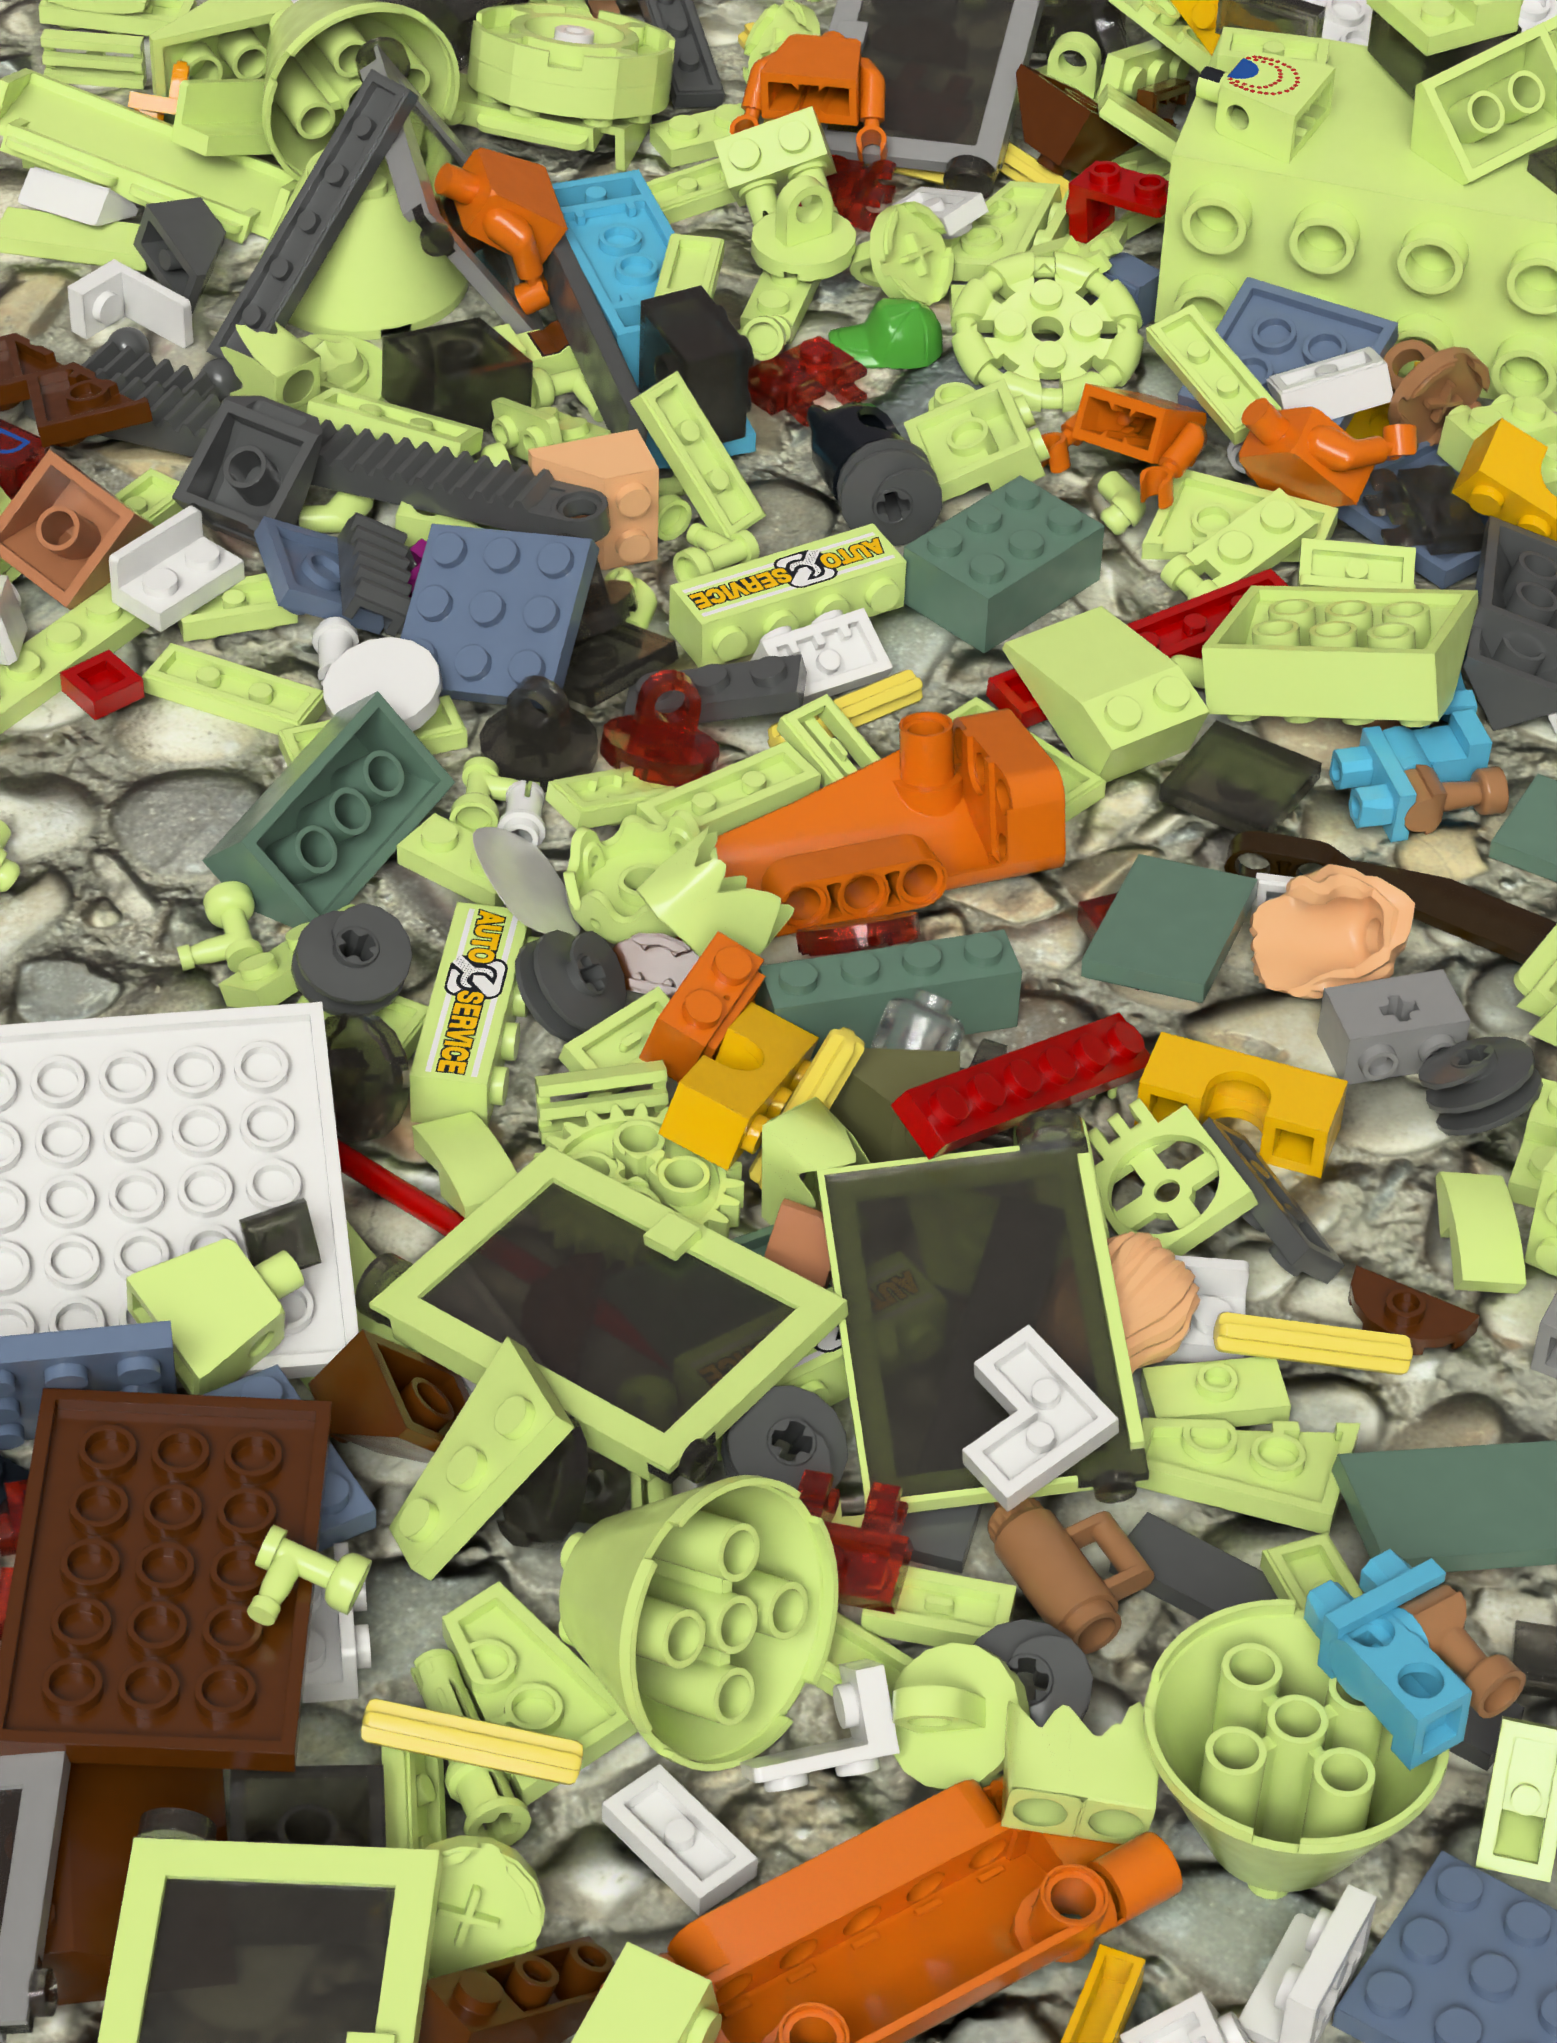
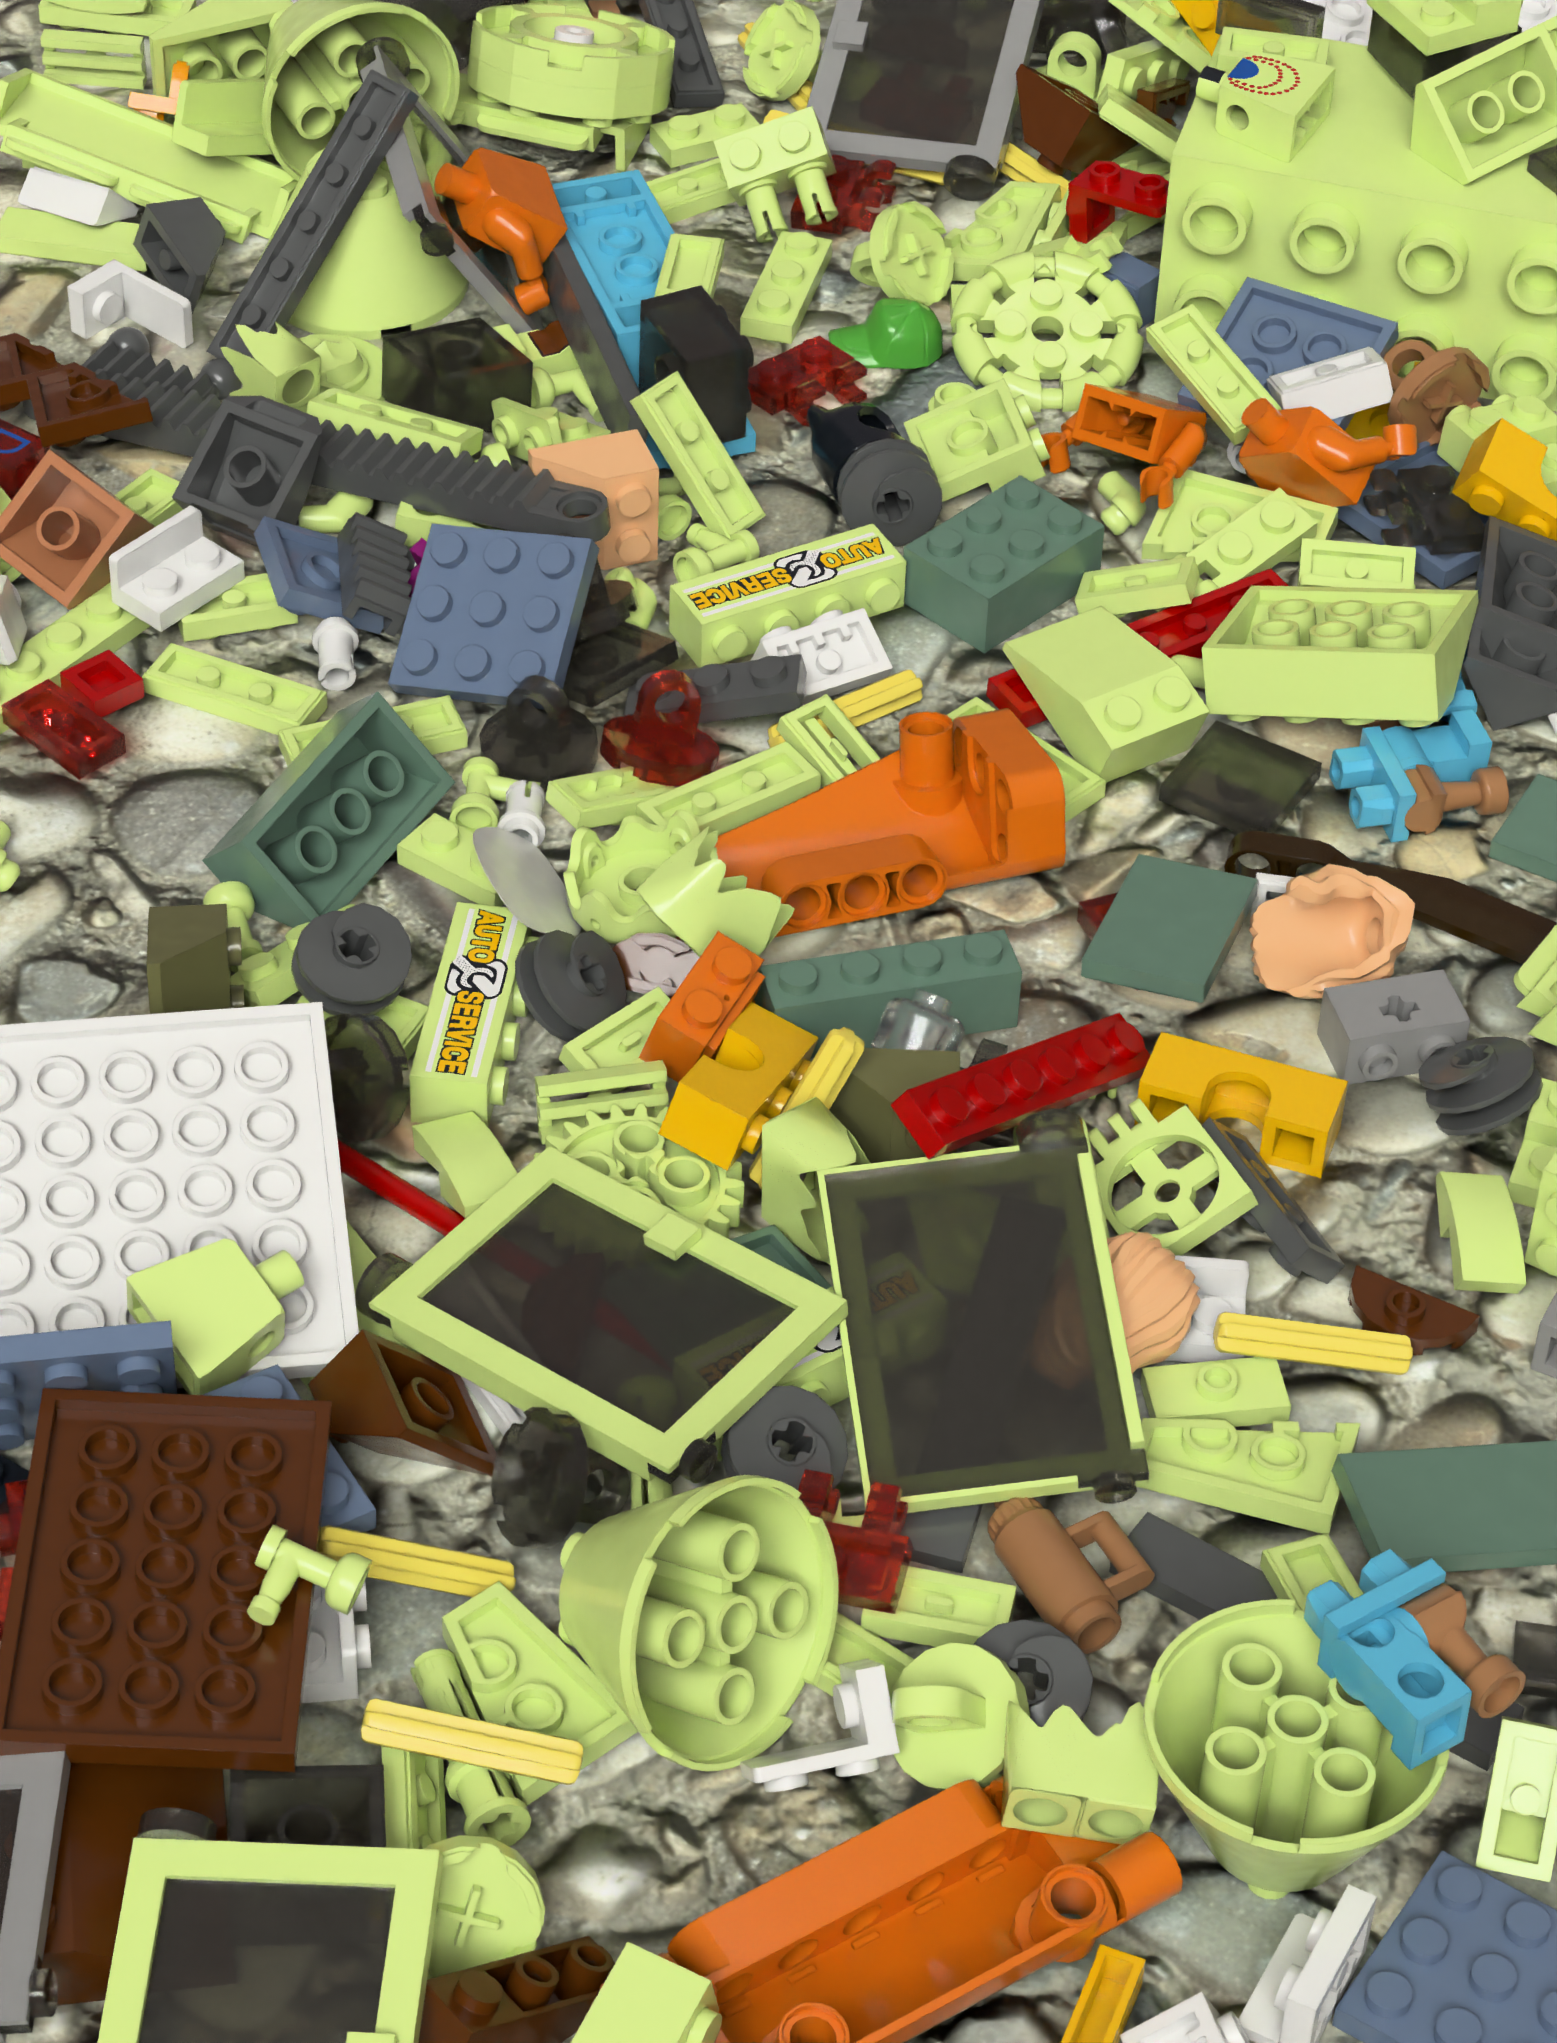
clear smoke slope [239,1198,322,1270] -> none
white tile [323,637,443,732] -> none
yellowish green wing [389,1336,575,1581] -> none
white plate [602,1764,758,1916] -> none
yellowish green piece [722,315,792,361] -> none
orange torso [730,31,888,162] -> none
yellowish green tile [751,175,856,282] -> none
nougat slope [764,1198,832,1289] -> none
clear red tile [795,912,921,956] -> none
white plate [893,186,989,239] -> none
white plate [962,1324,1119,1512] -> none
none -> clear red plate [1,679,126,780]
none -> olive slope [146,904,245,1014]
none -> light yellow axle [318,1525,516,1598]
none -> yellowish green plate [1075,556,1200,619]

